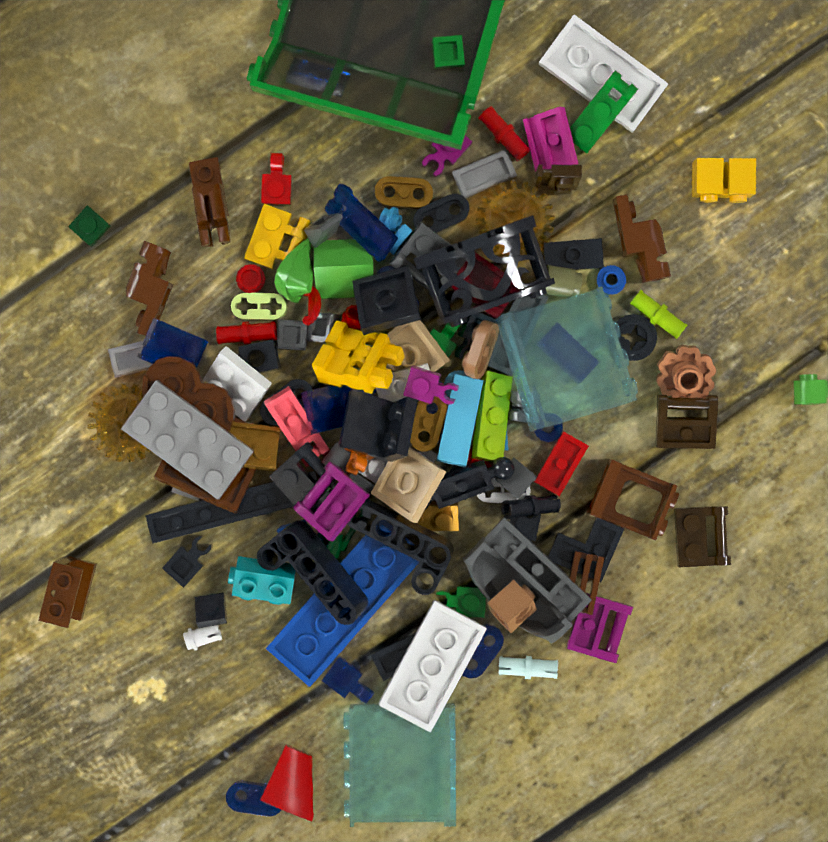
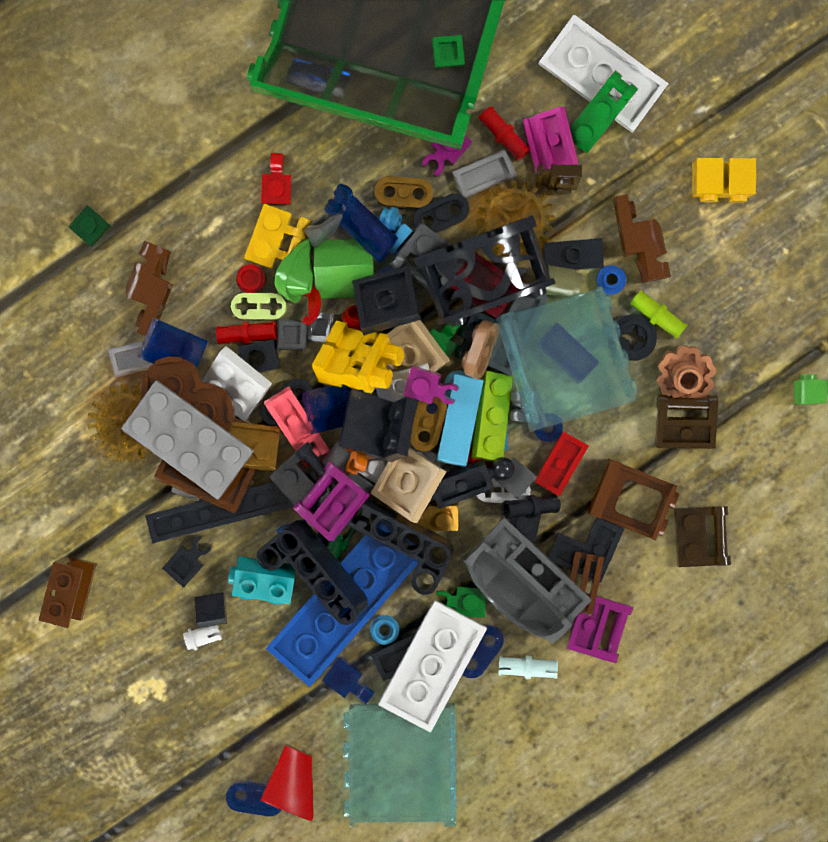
reddish brown plate [189,157,231,247] -> none
medium nougat brick [487,580,537,633] -> none
none -> dark azure plate [370,615,399,645]

